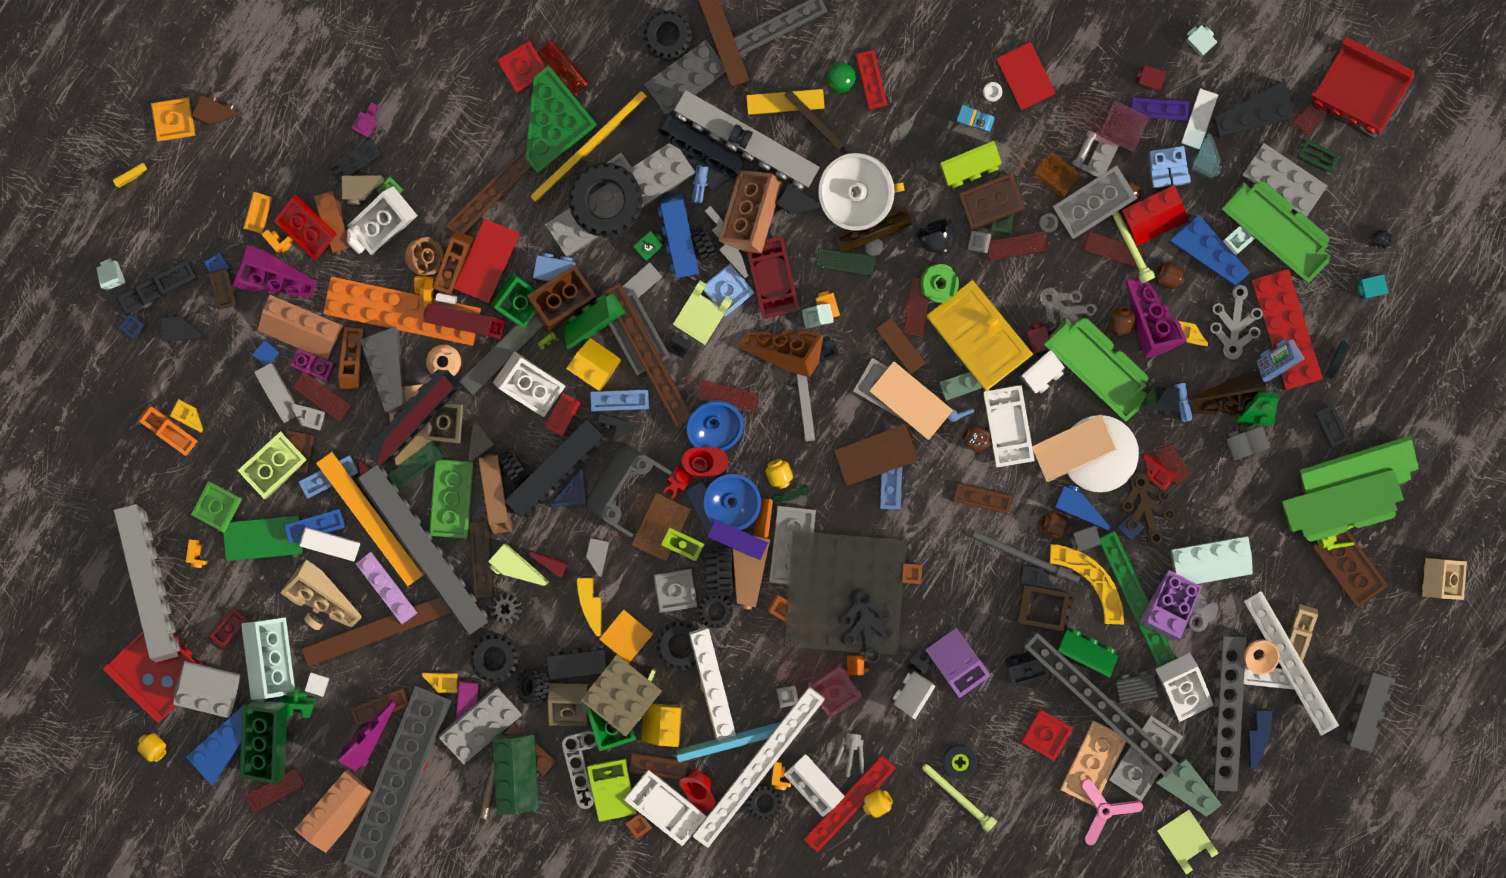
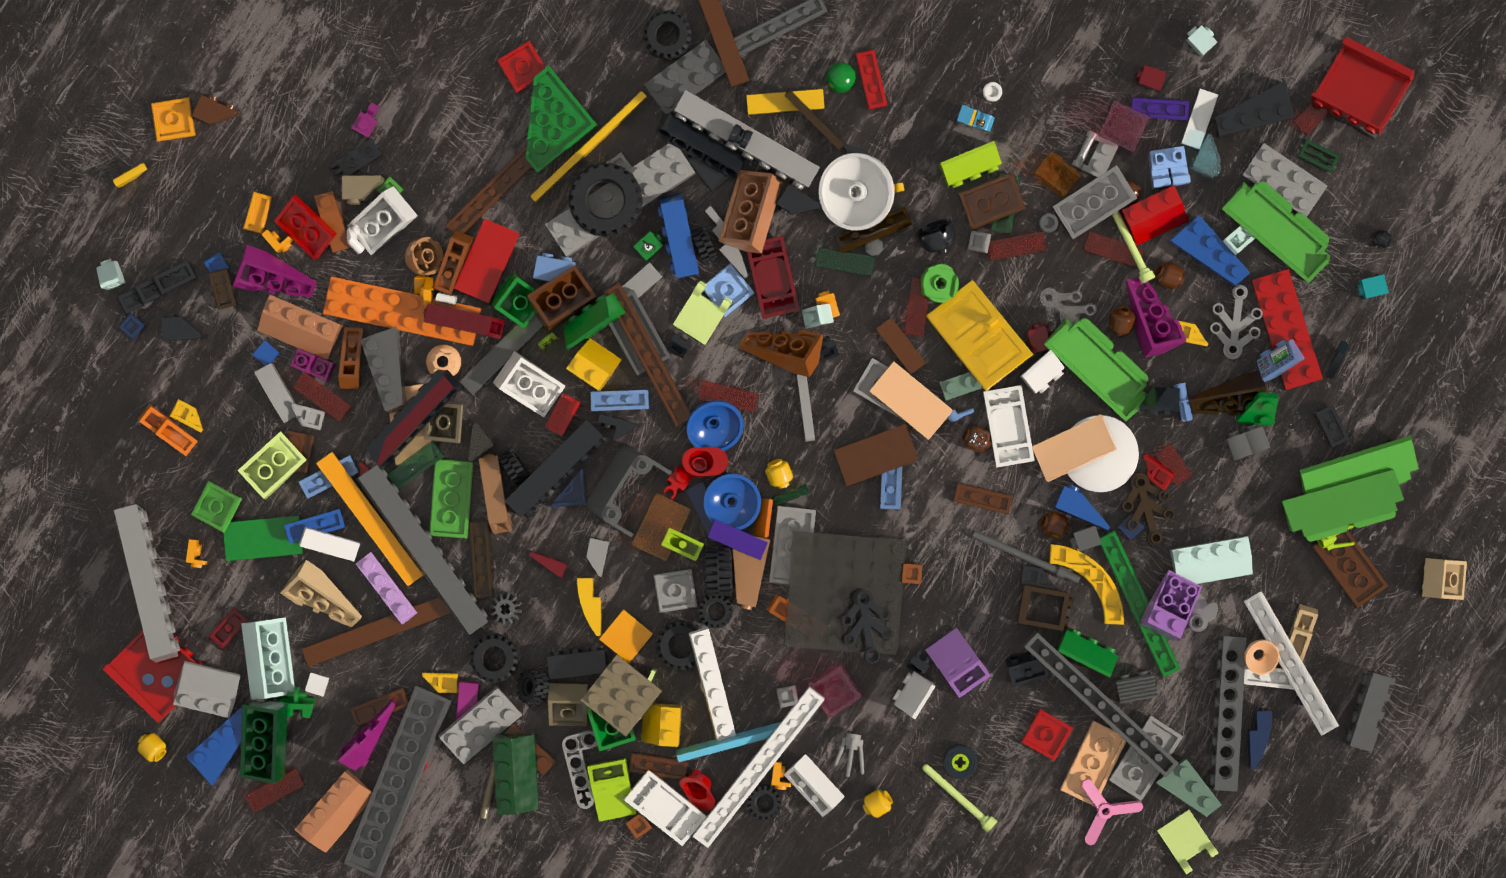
tan tile [304,613,323,630] -> none
yellowish green slope [488,543,549,586] -> none
clear red plate [539,39,589,96] -> none
medium blue axle [692,164,709,203] -> none
red tile [803,755,896,853] -> none
orange tile [847,655,869,675] -> none
red tile [996,42,1056,110] -> none
white slope [1155,653,1214,722] -> none

